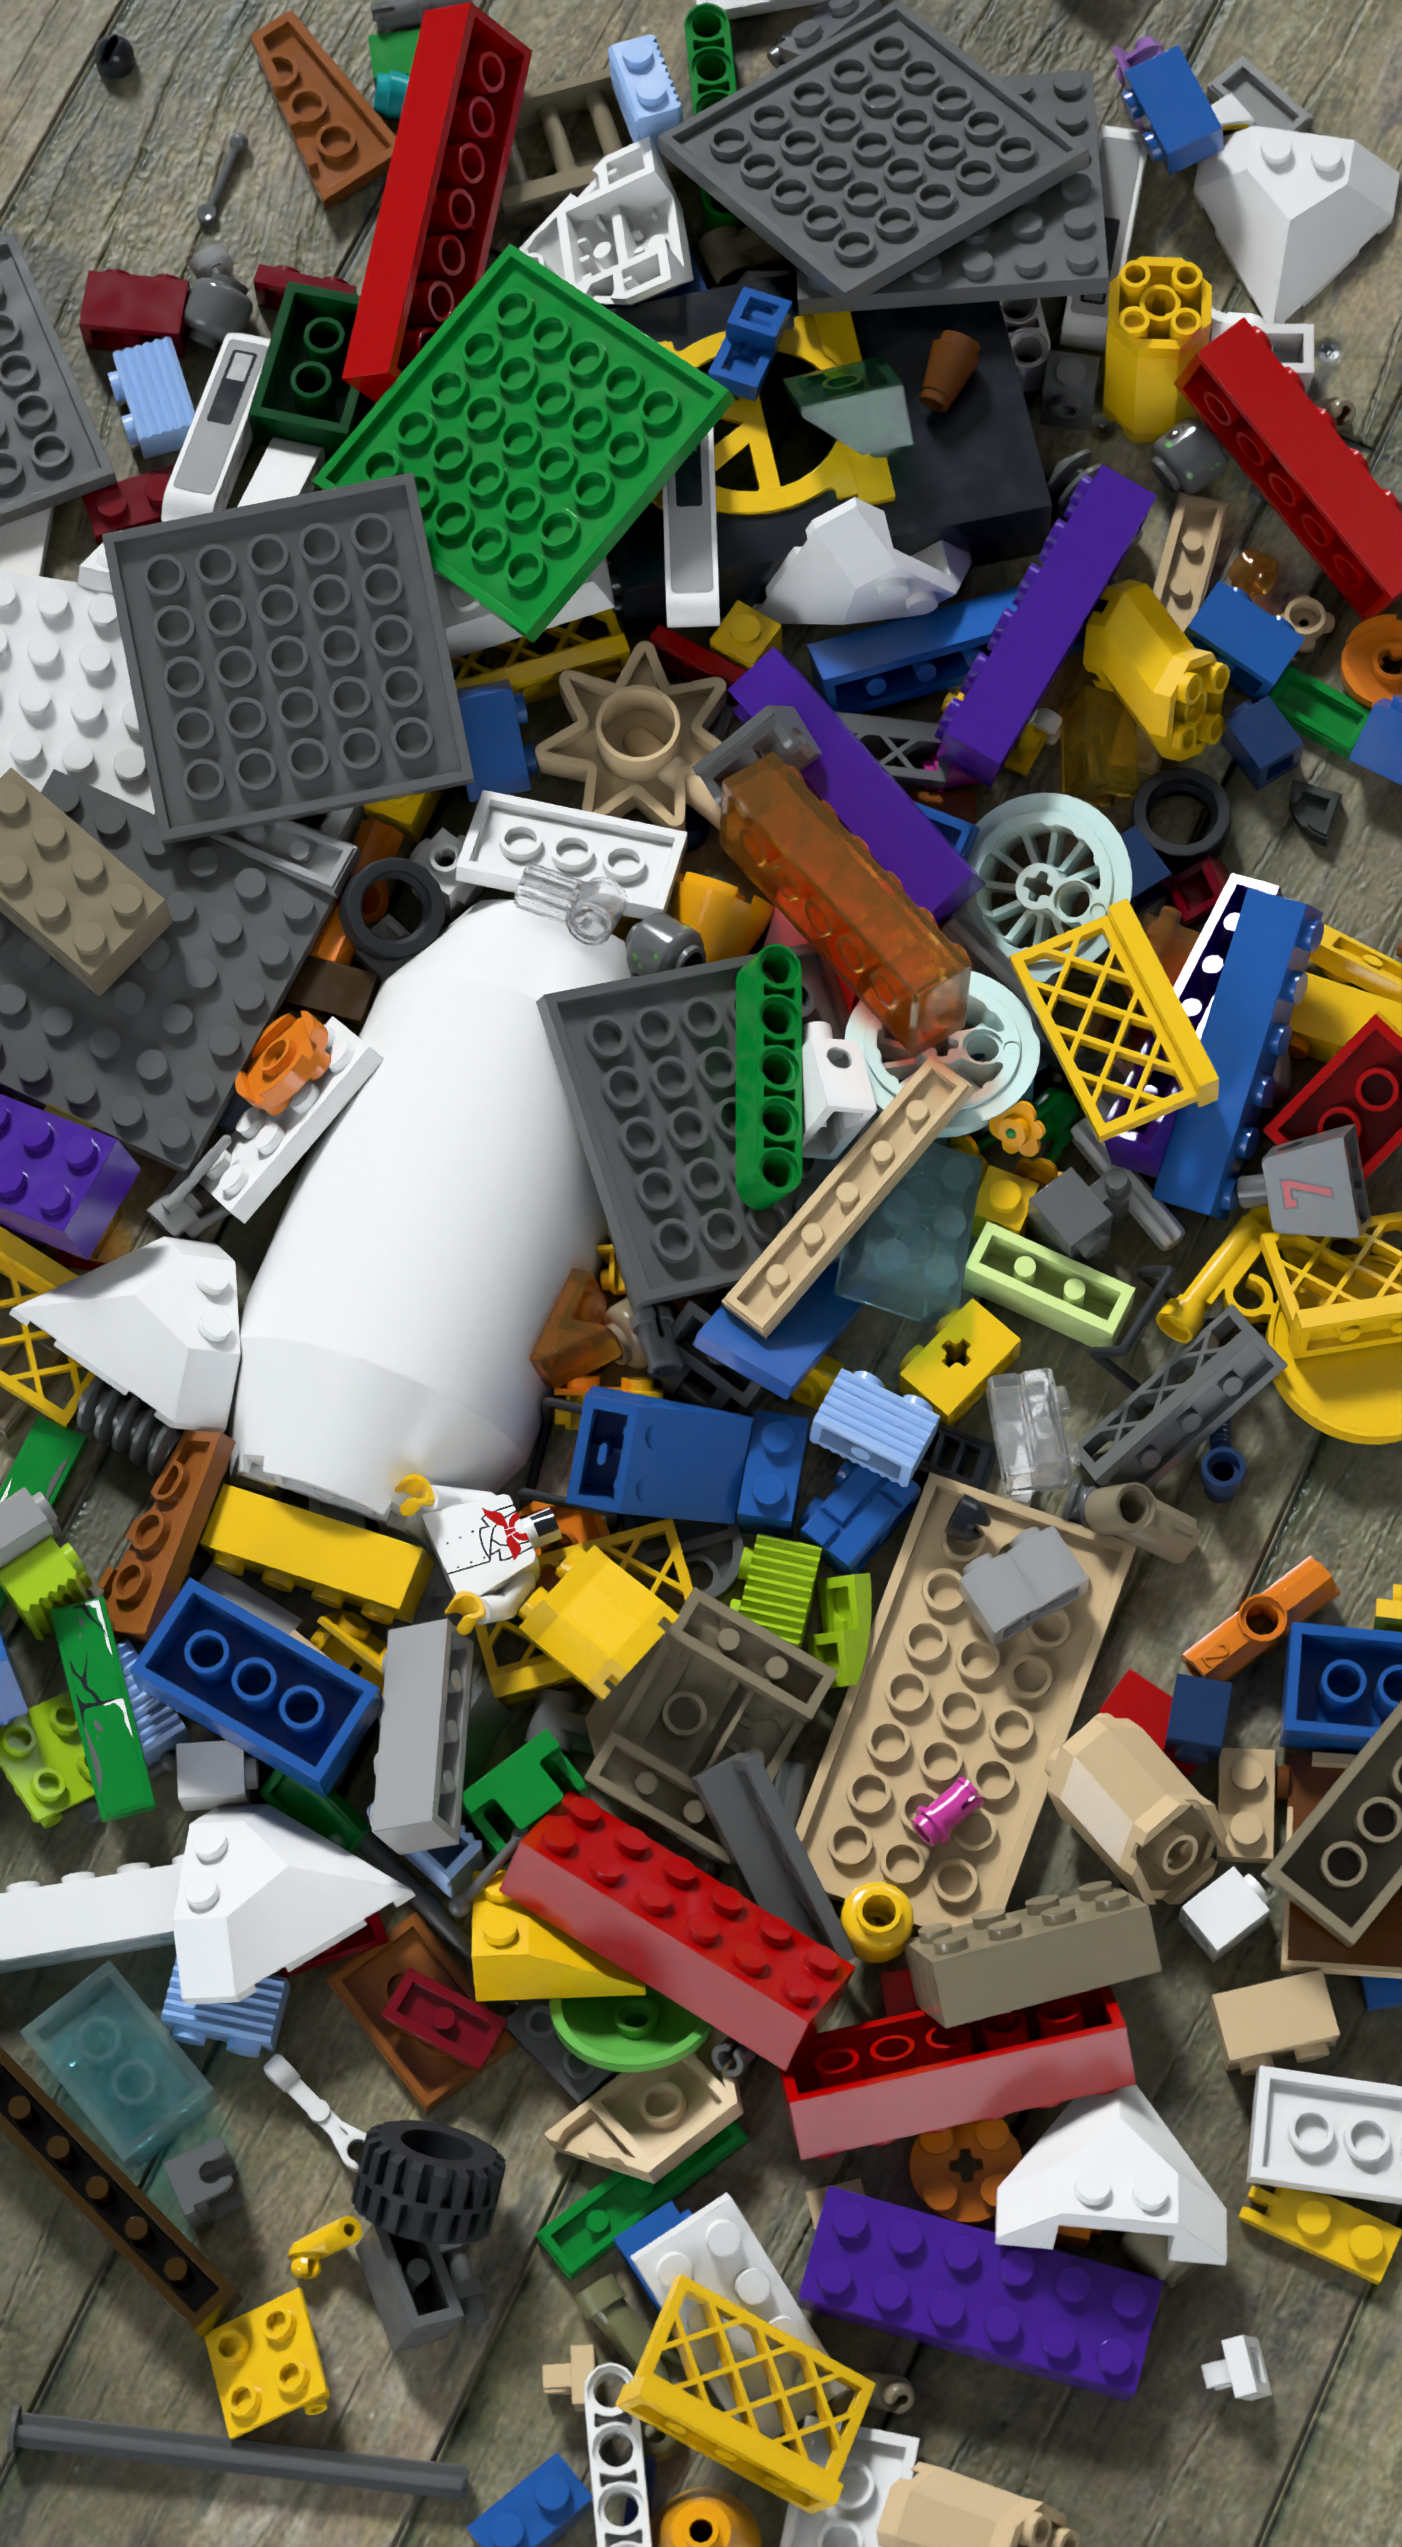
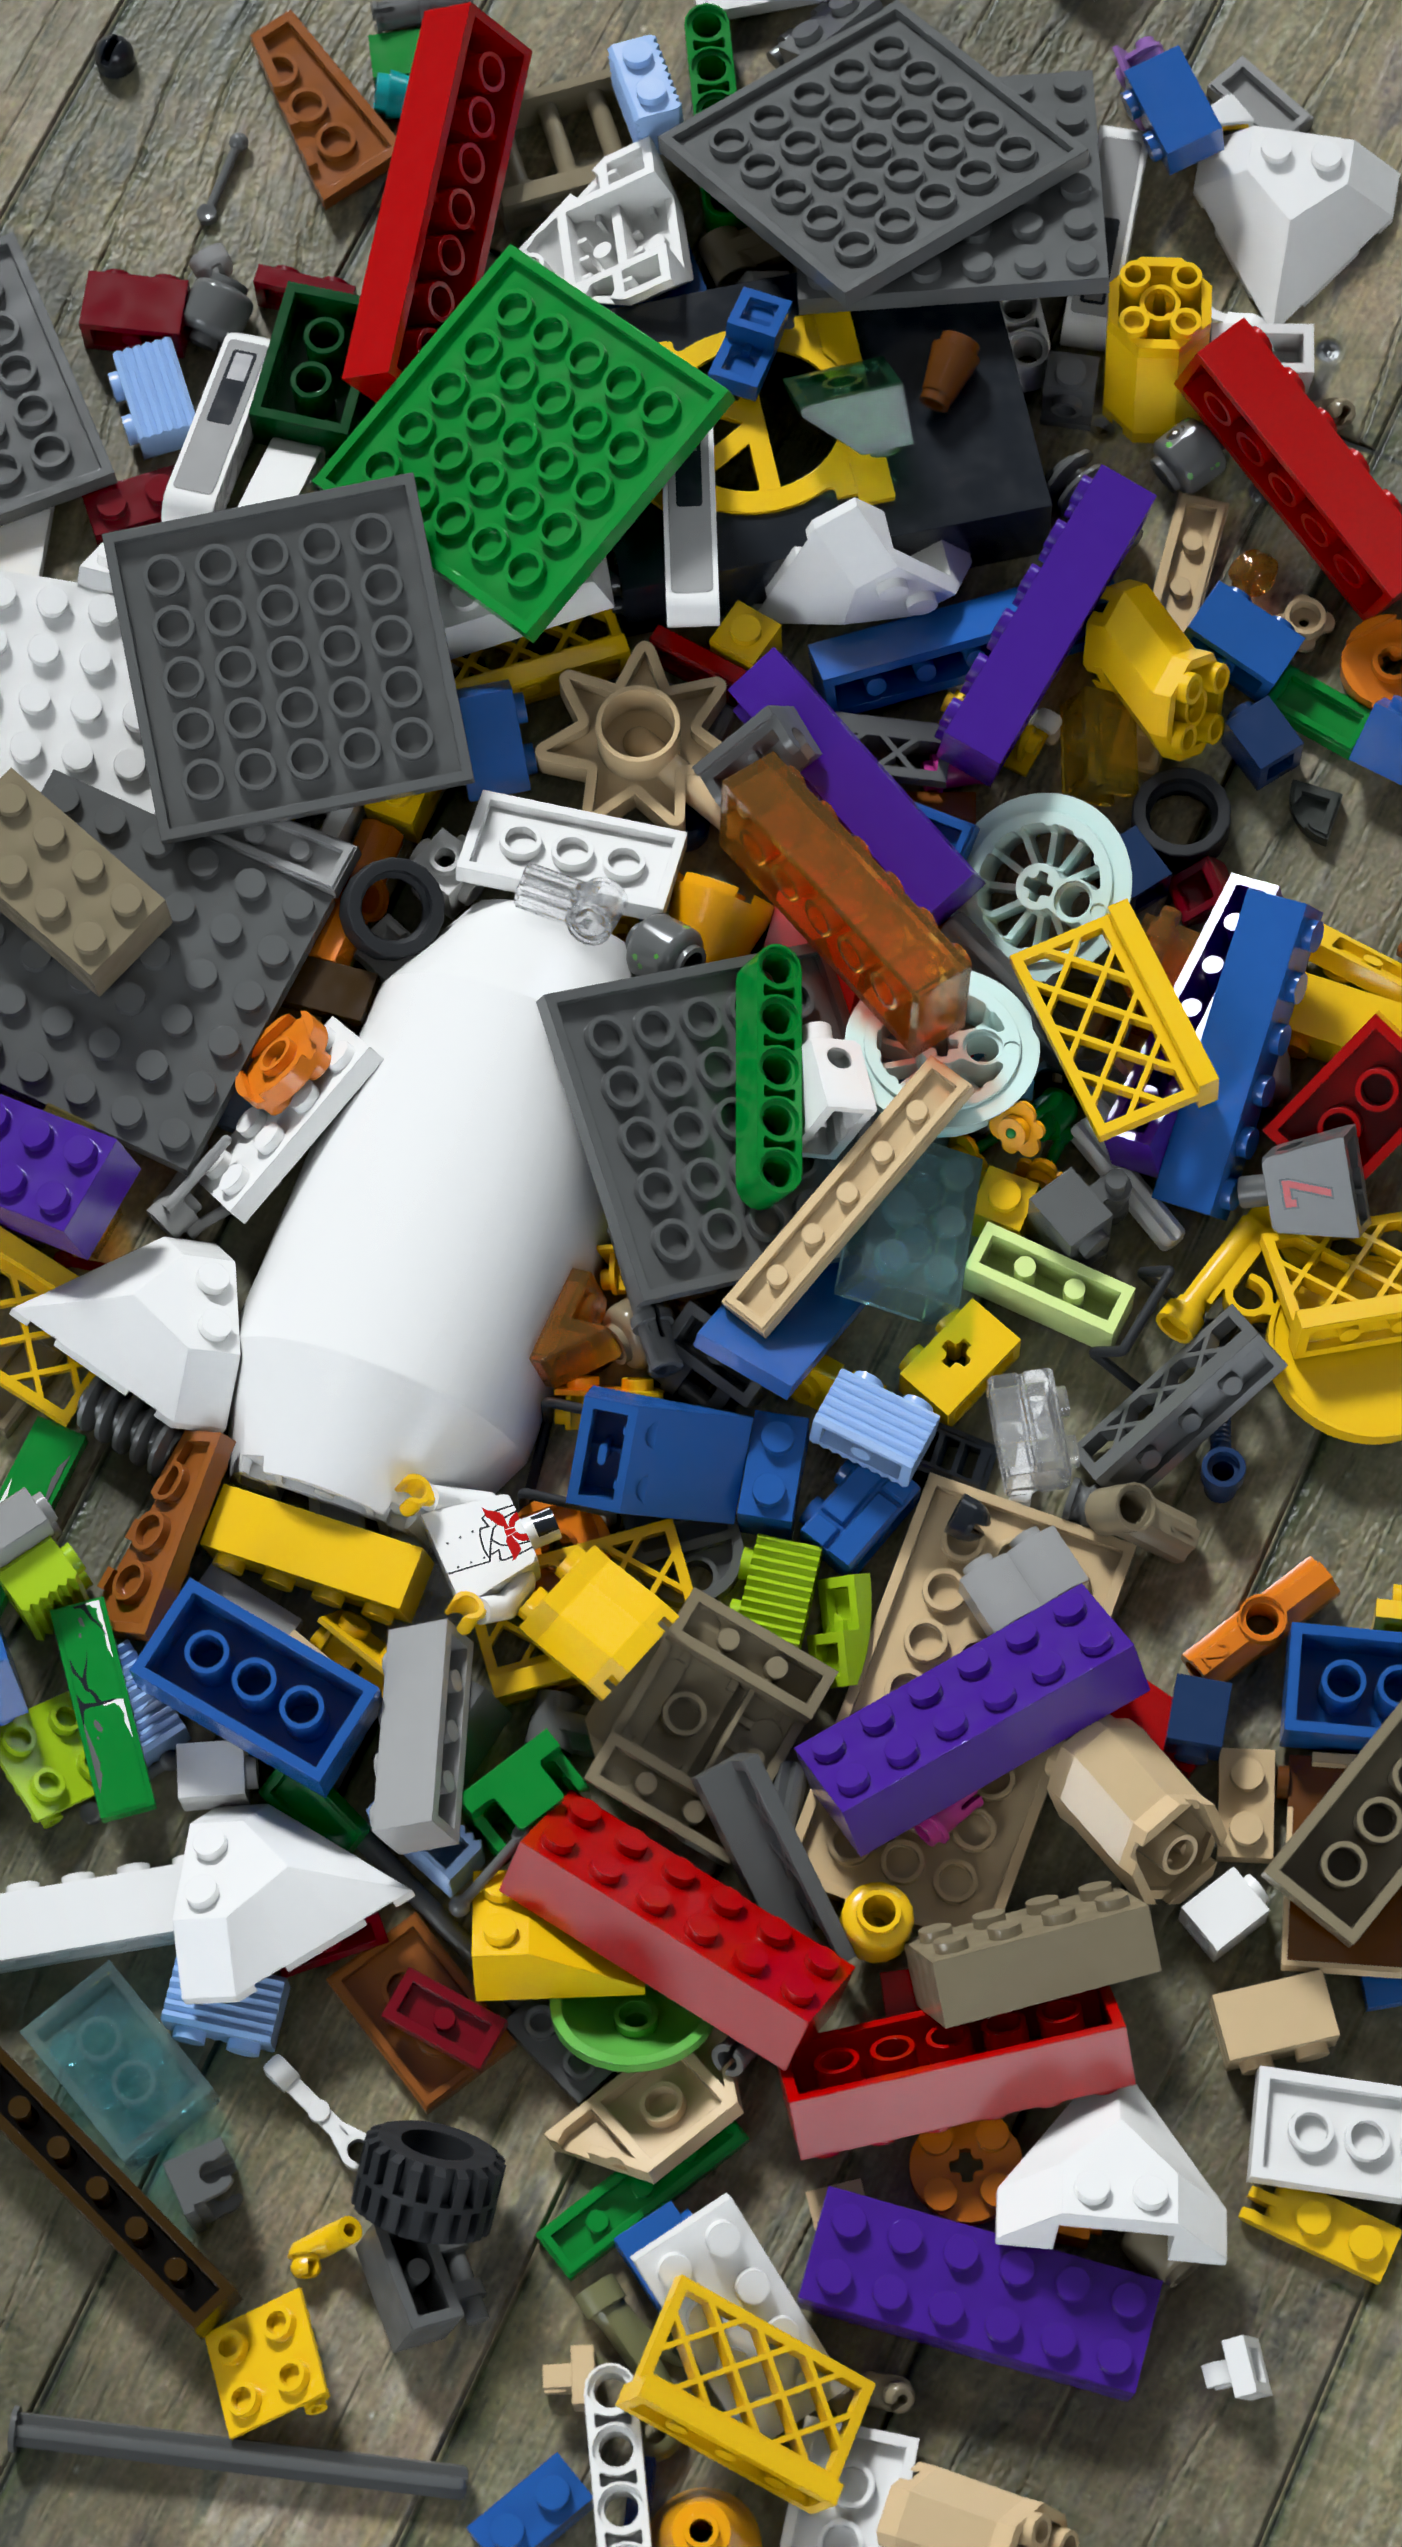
none -> dark purple brick [794,1583,1150,1857]

